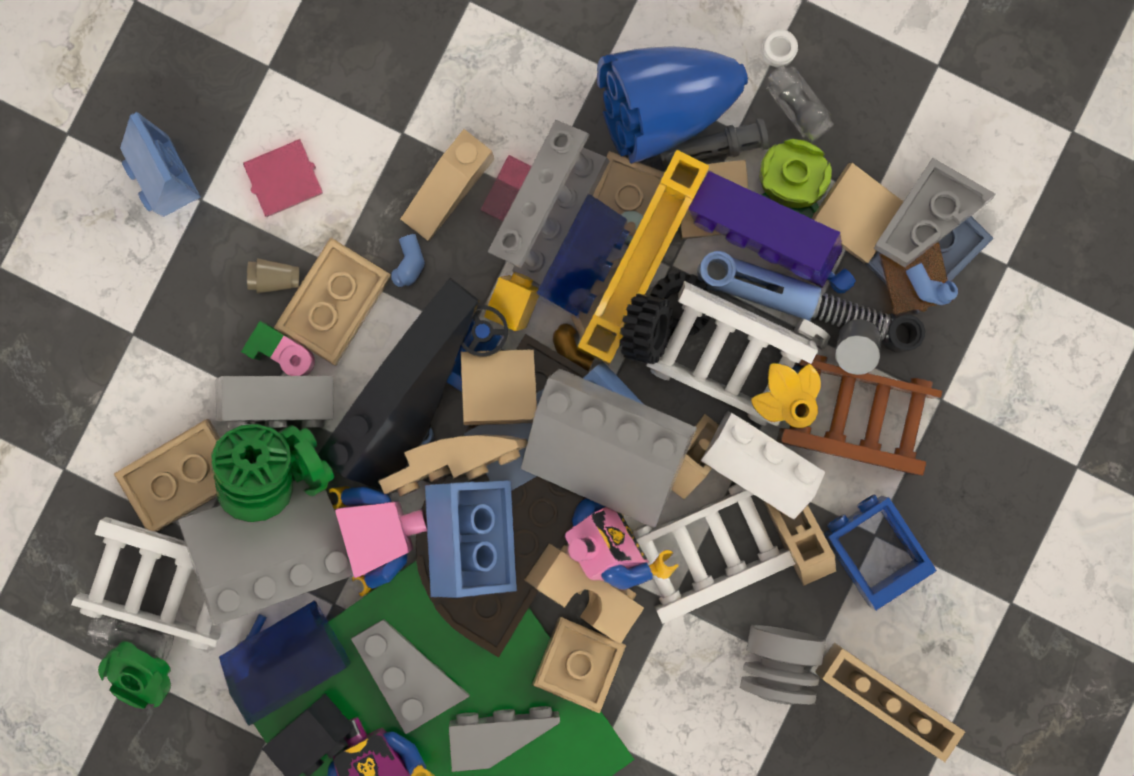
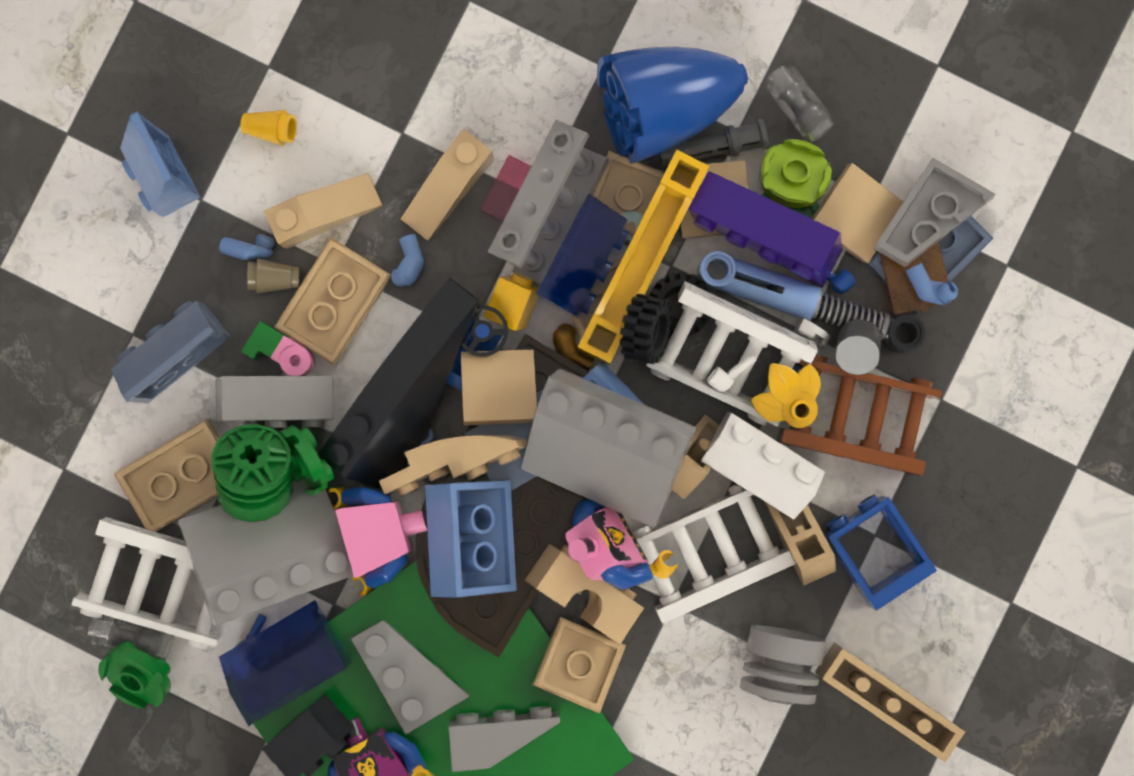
clear pink piece [243,139,324,218] -> none
white tile [761,29,798,67] -> none
none -> sand blue slope [111,301,231,403]
none -> medium blue arm [219,234,275,260]
none -> yellow cone [240,110,297,146]
none -> tan slope [263,173,383,250]
none -> white hand [707,354,757,392]

